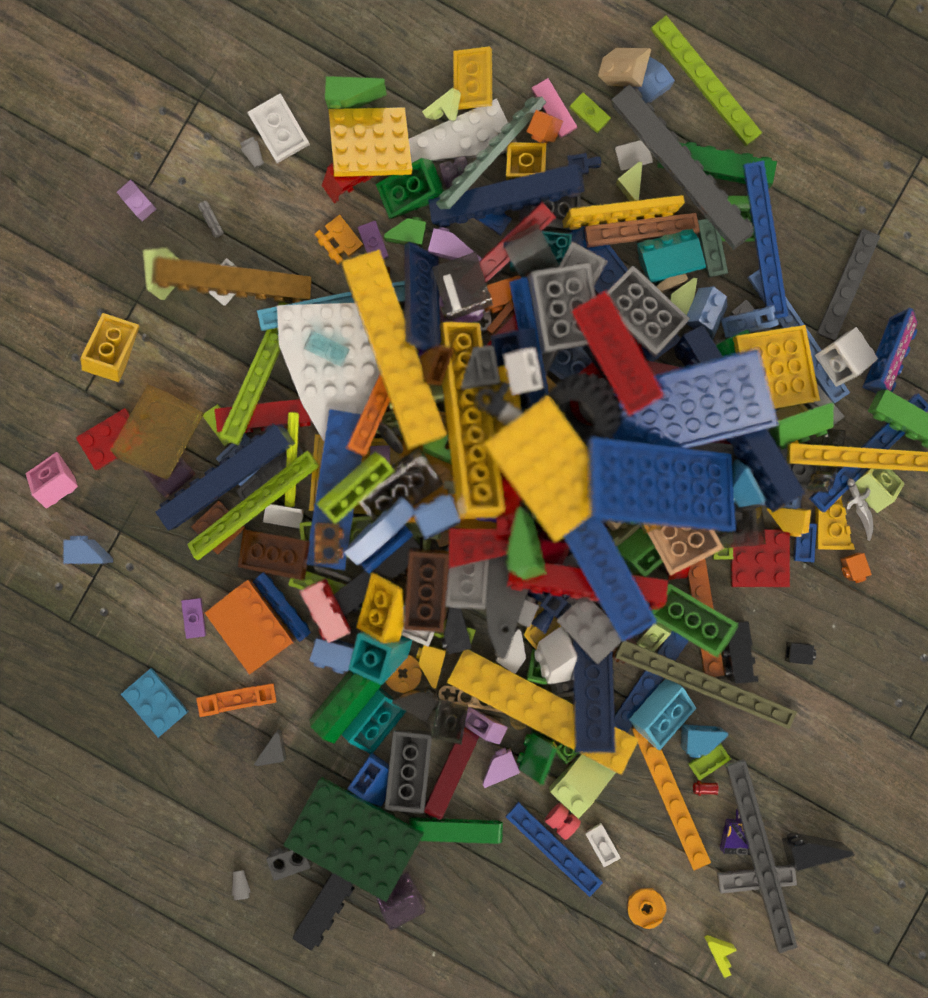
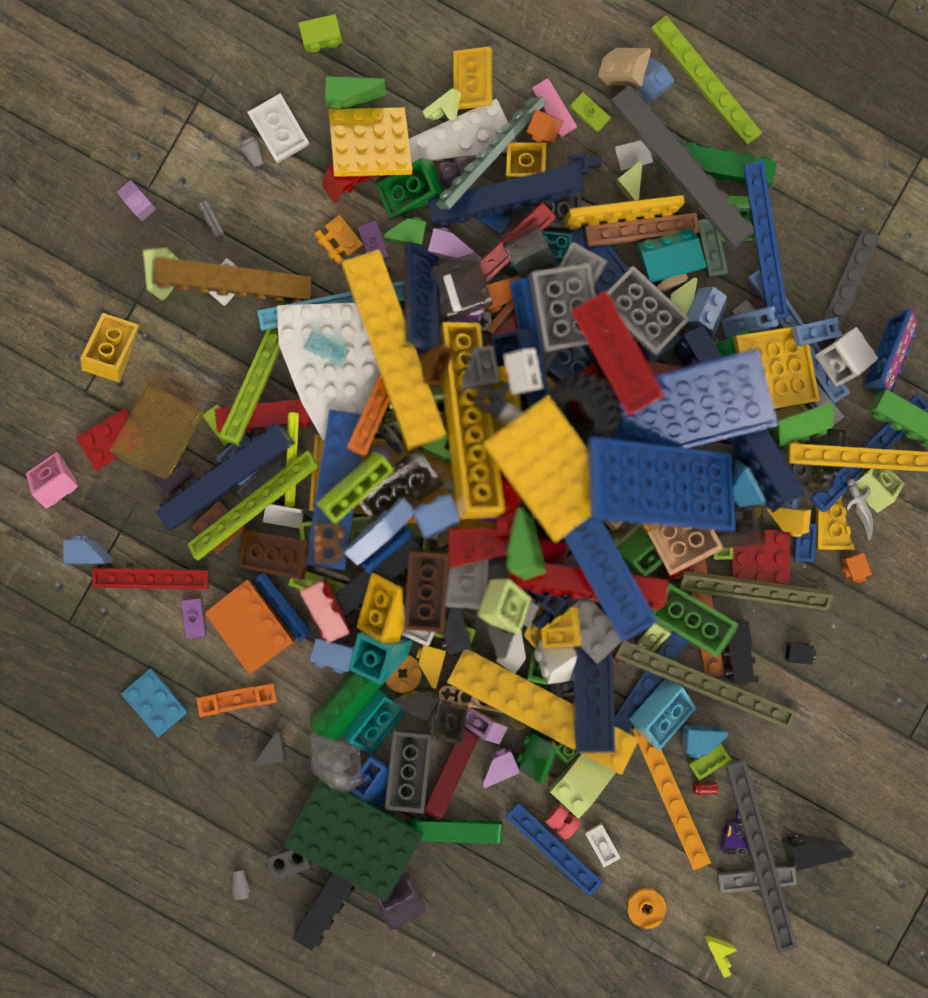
none -> red plate [92,568,209,590]
none -> lime brick [299,14,343,52]
none -> clear slope [309,734,363,793]
none -> yellowish green slope [478,579,531,634]
none -> yellow wing [541,607,582,649]
none -> olive plate [678,570,834,611]
none -> medium blue plate [792,317,842,347]

